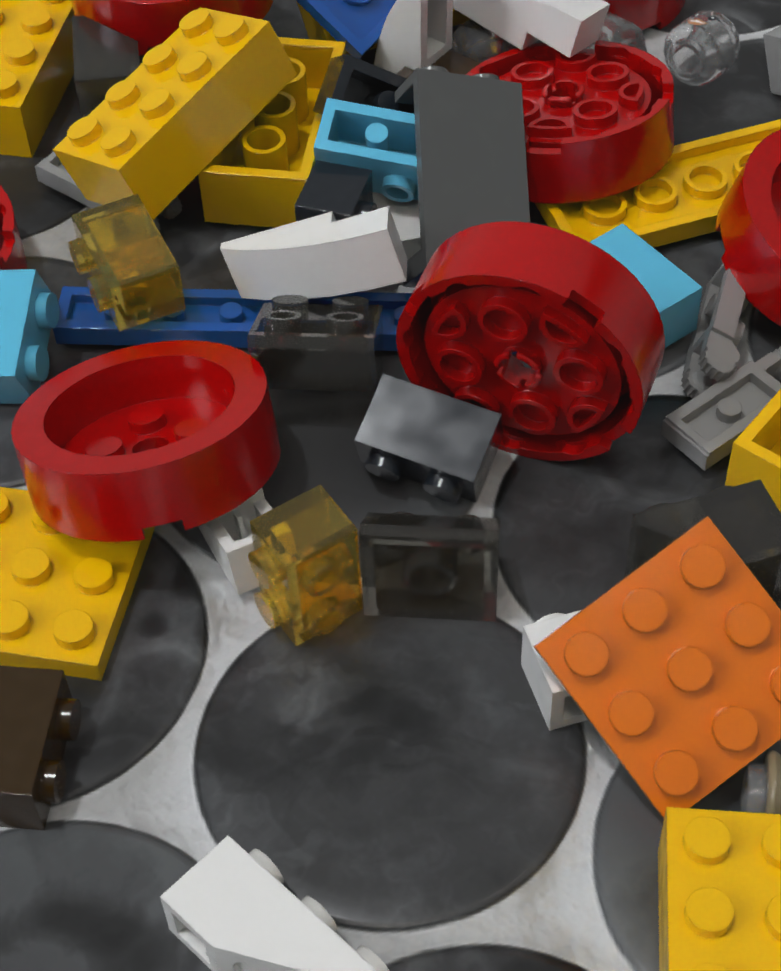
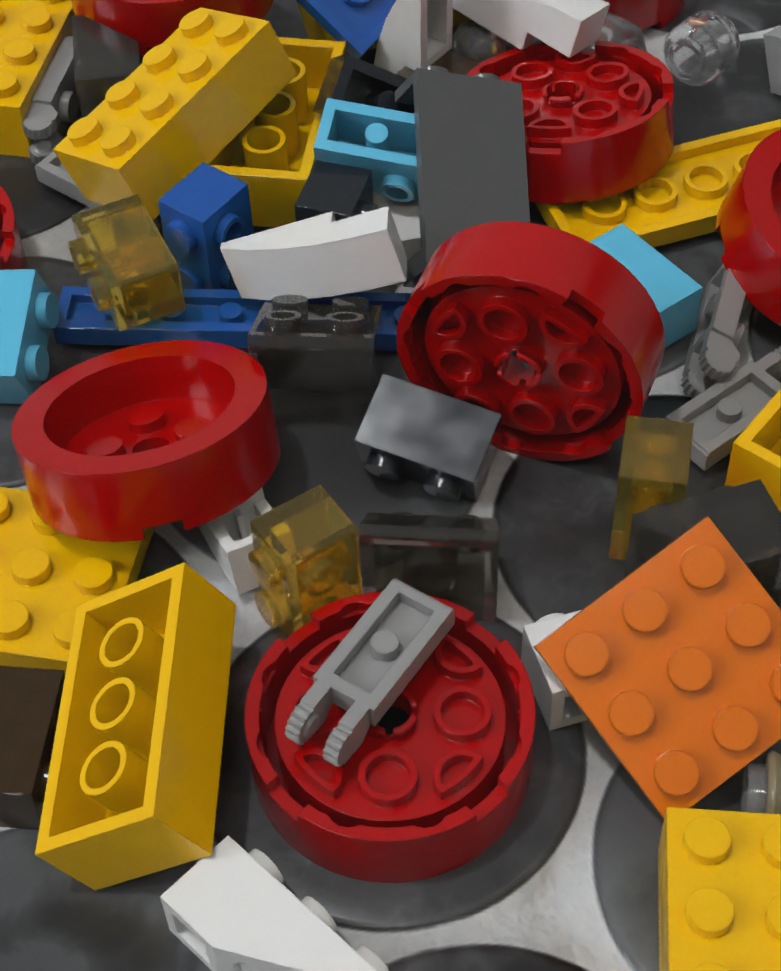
none -> light grey hinge [22,36,94,165]
none -> yellow brick [35,562,236,891]
none -> blue brick [158,162,254,290]
none -> red brick [244,592,536,883]
none -> light grey hinge [284,578,455,767]
none -> clear yellow brick [609,415,694,563]

